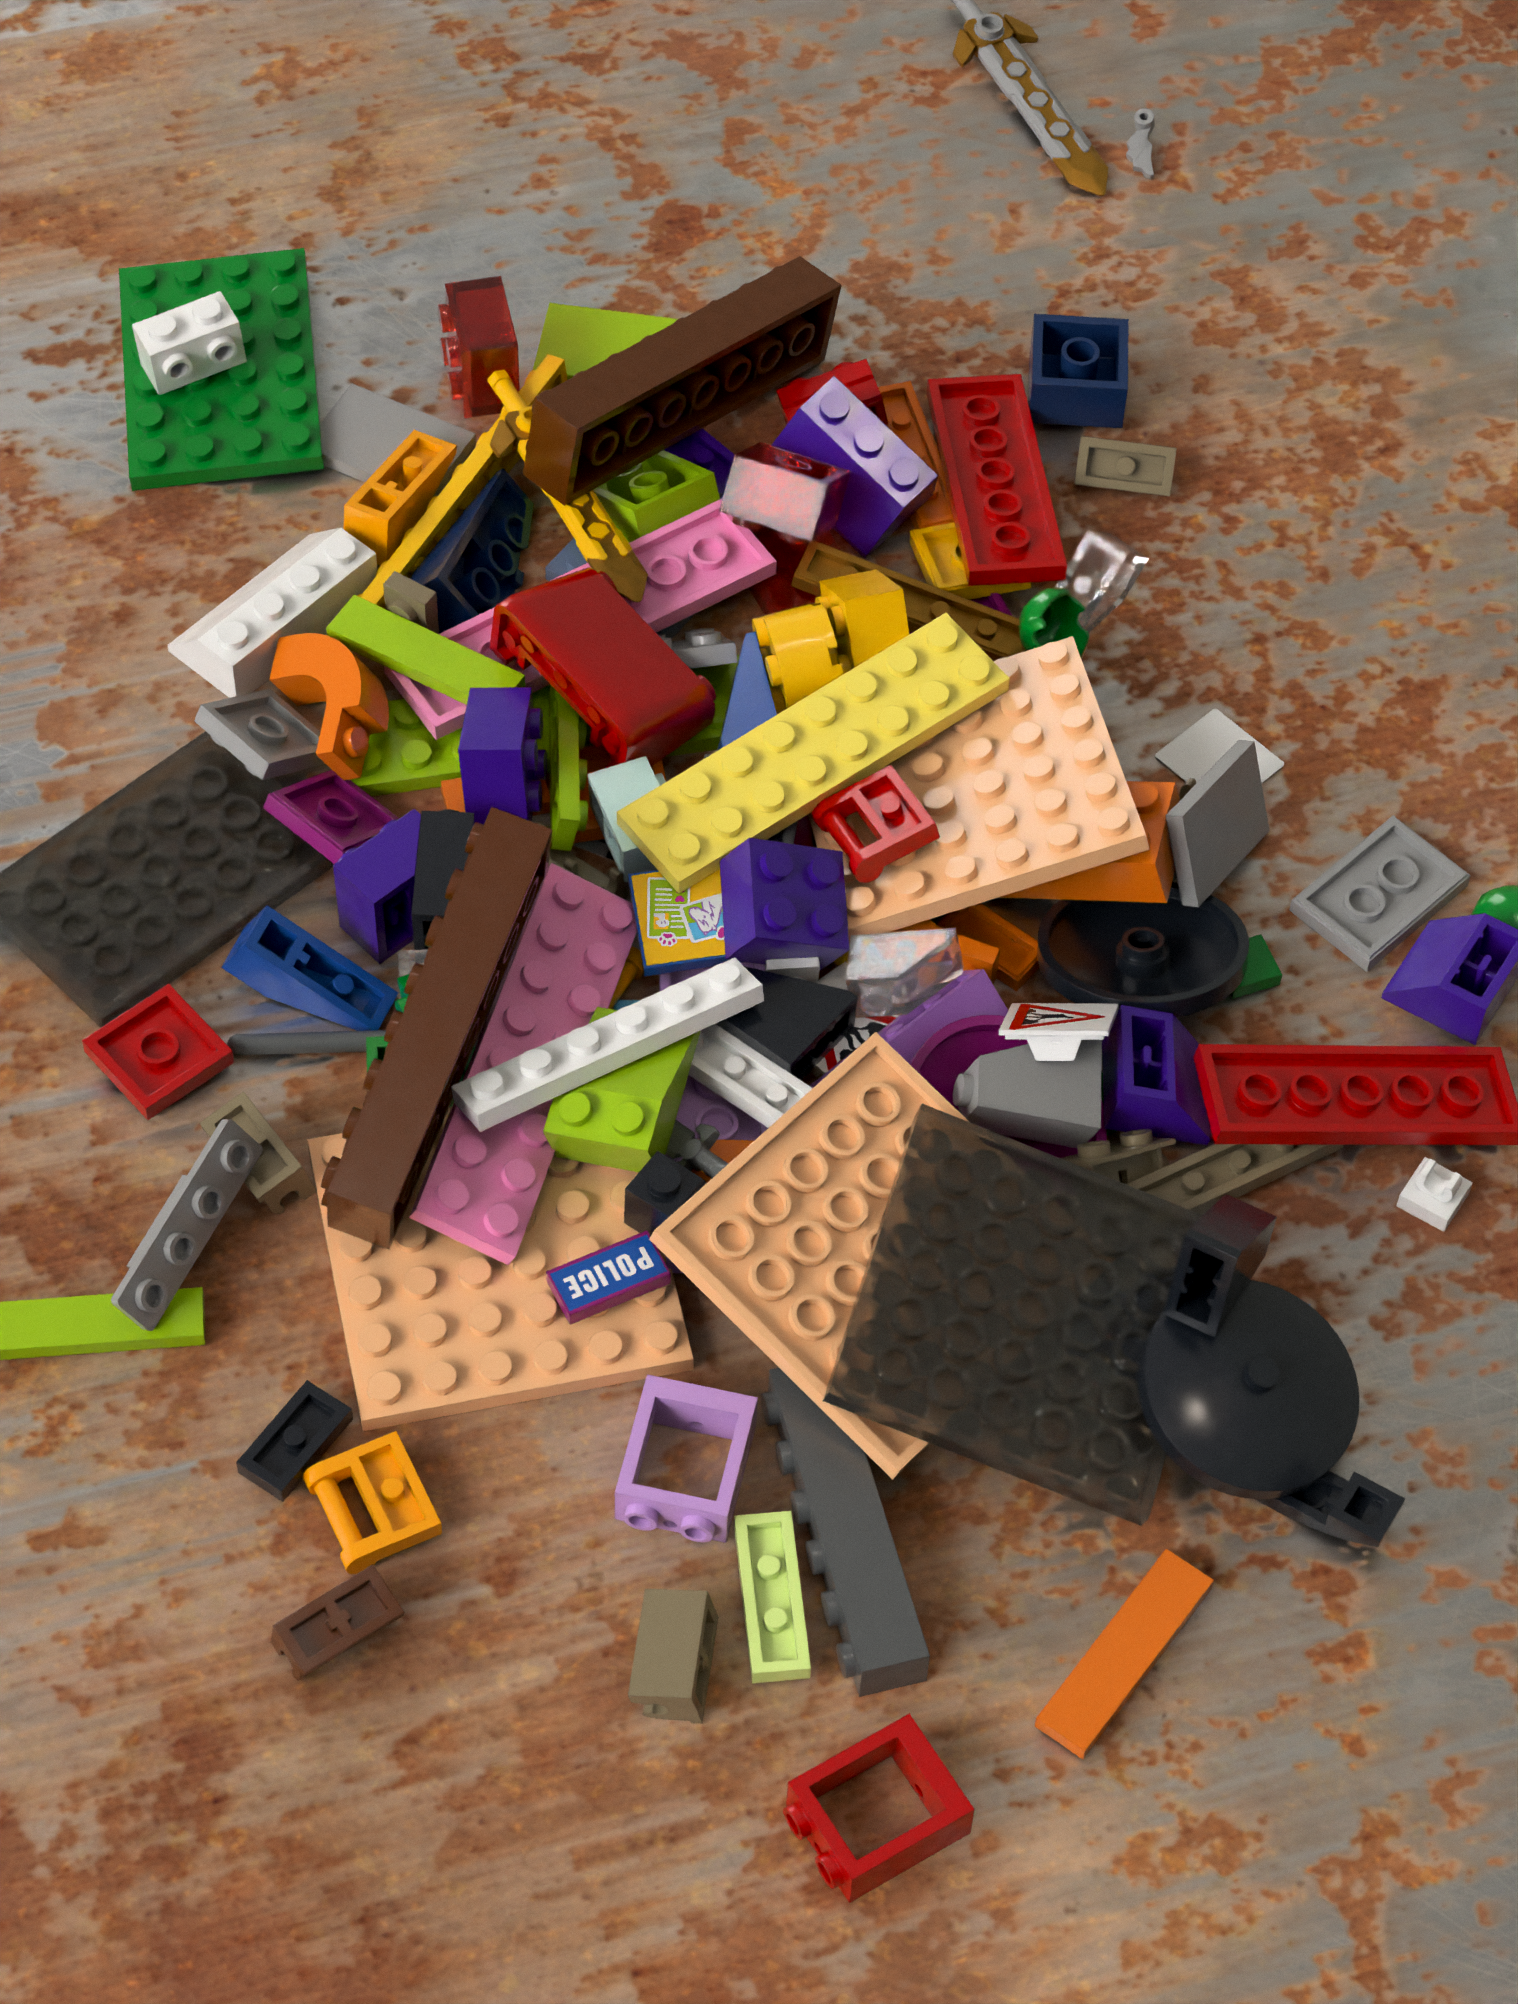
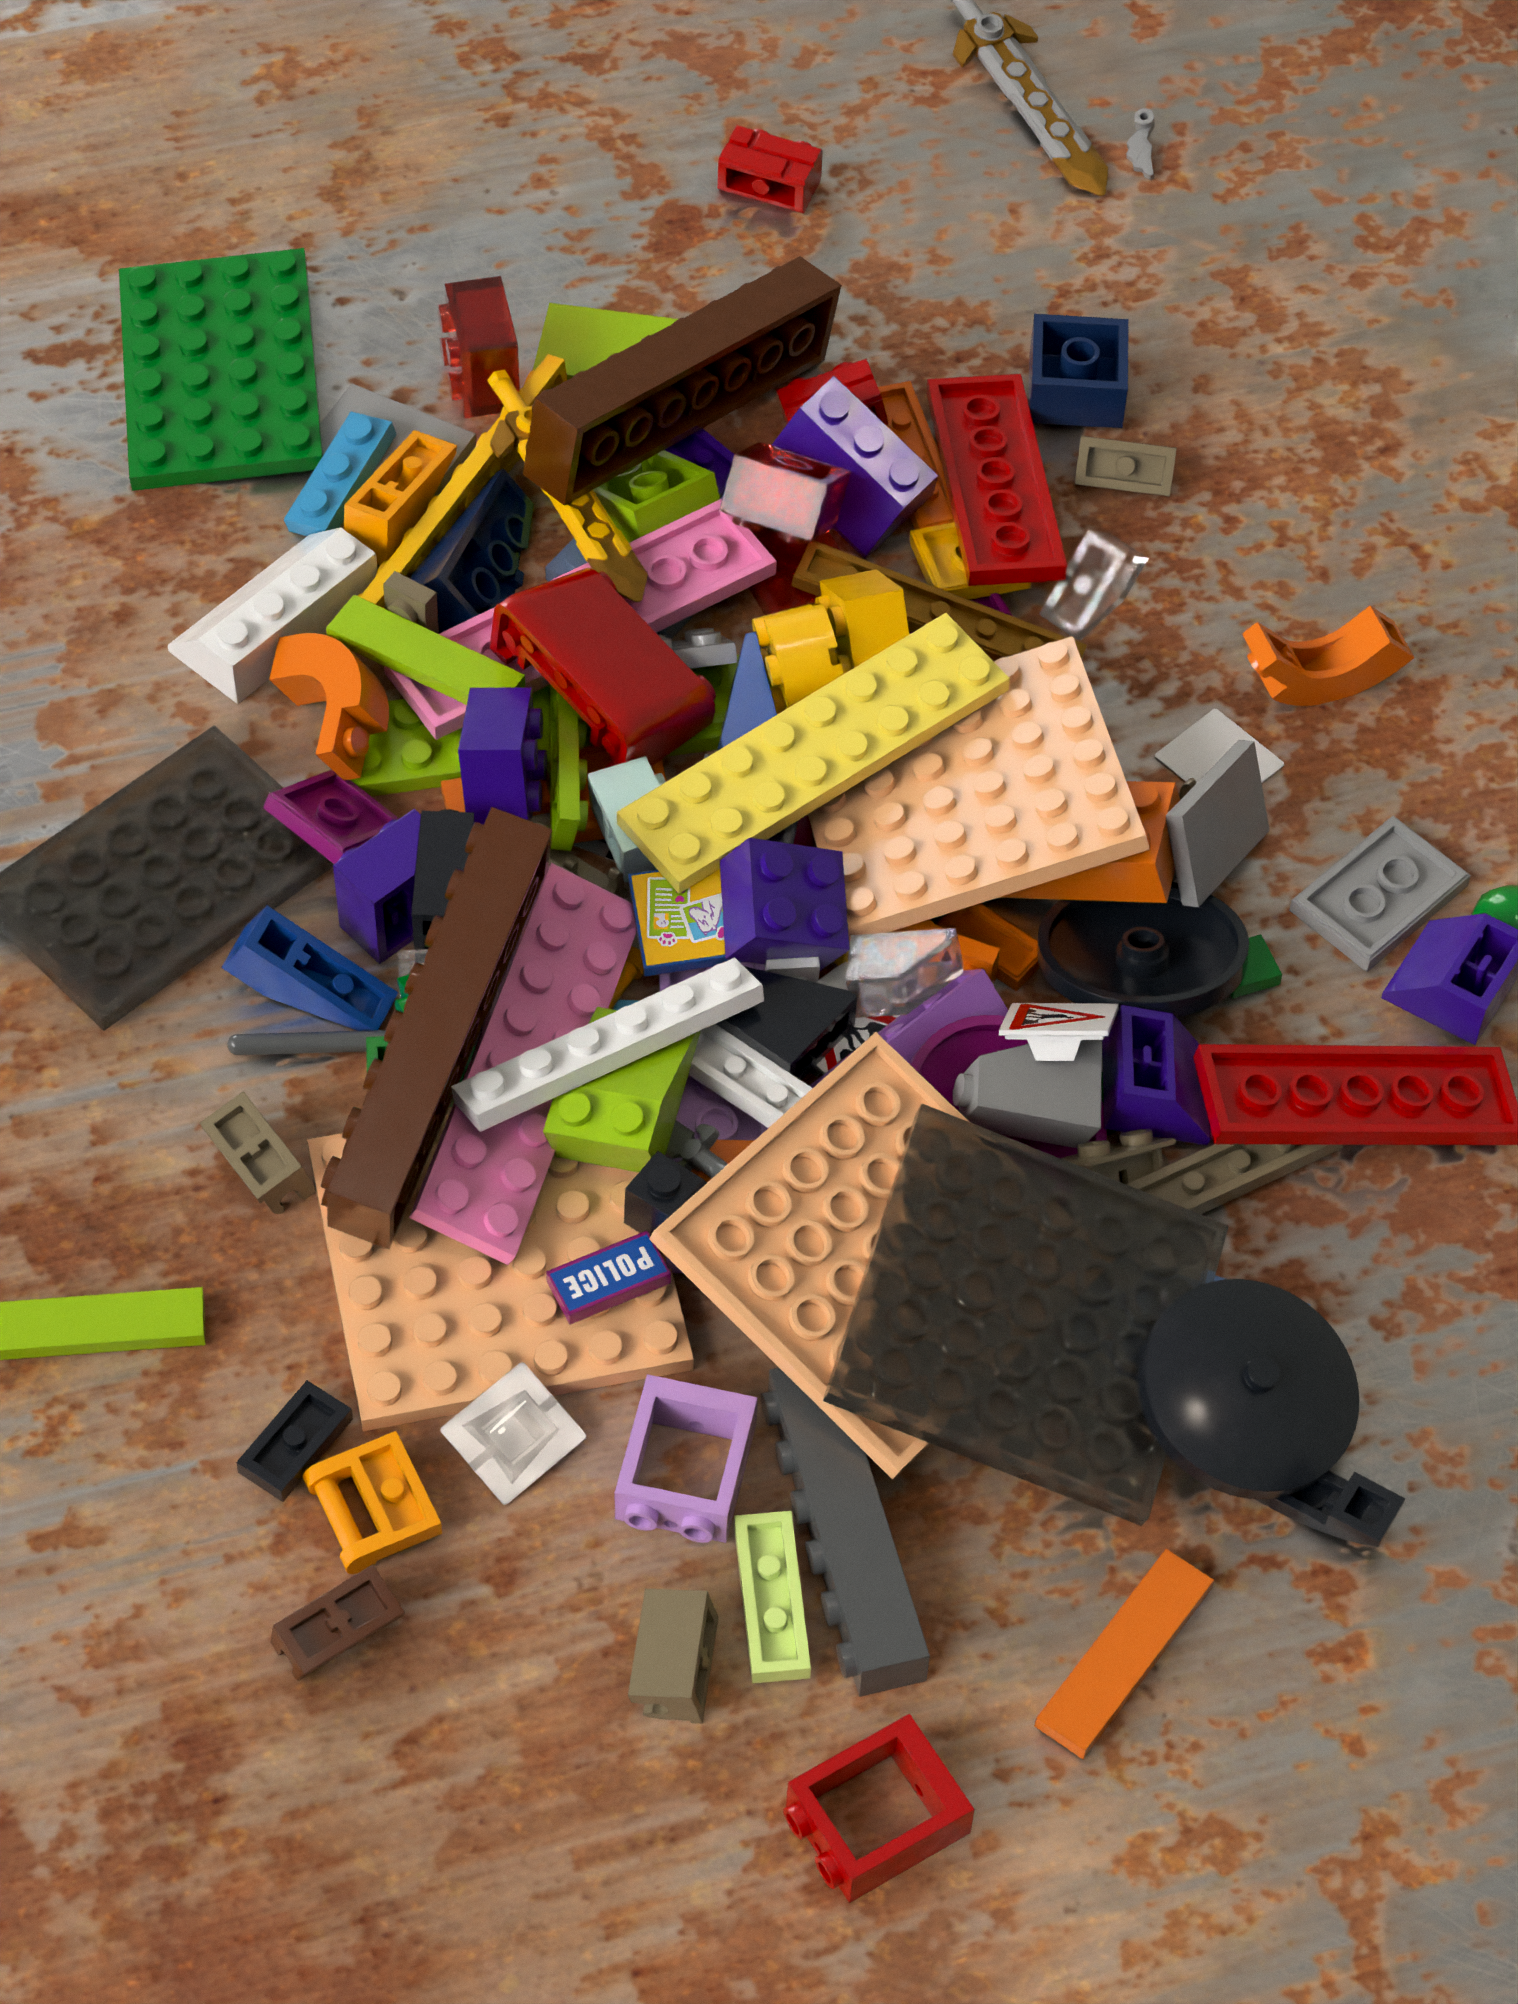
red plate [82,983,234,1120] -> none
light grey bracket [111,1119,263,1331] -> none
white brick [132,291,247,395] -> none
light grey plate [194,689,325,780] -> none
red plate [812,765,940,883] -> none
green hair [1019,587,1089,657] -> none
black slope [1163,1194,1277,1337] -> none
white tile [1396,1157,1473,1232] -> none
none -> dark azure plate [284,411,397,536]
none -> sticker [440,1362,586,1505]
none -> red brick [718,125,823,214]
none -> orange arch [1242,606,1415,706]

